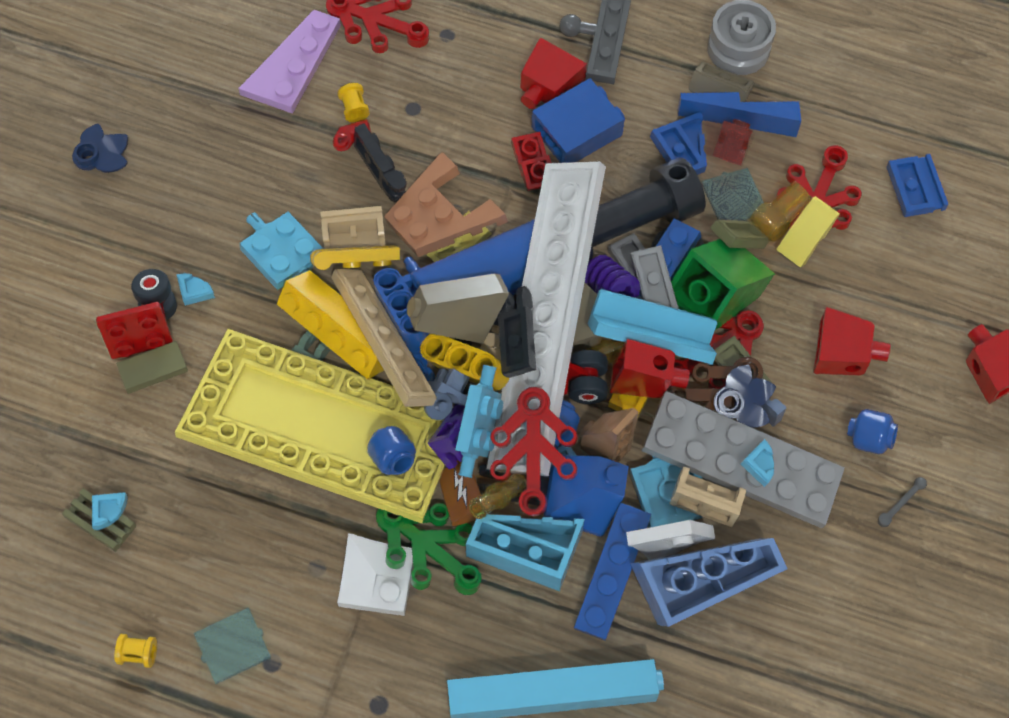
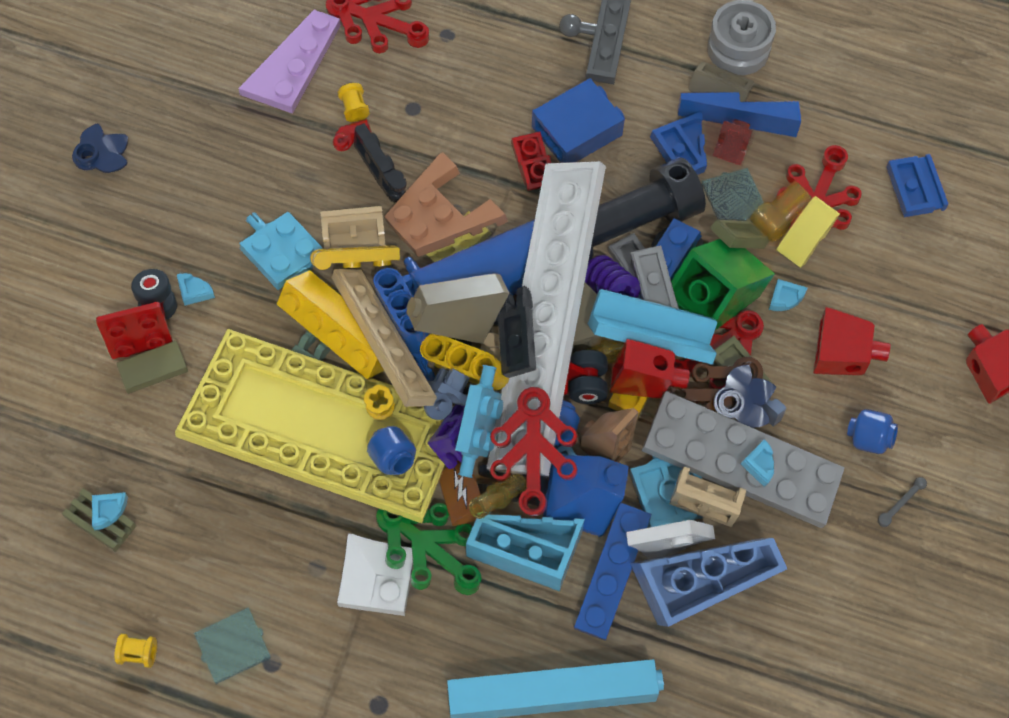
red torso [520,38,587,109] -> none
none -> yellow bush [364,385,395,420]
none -> medium azure tile [769,279,808,311]

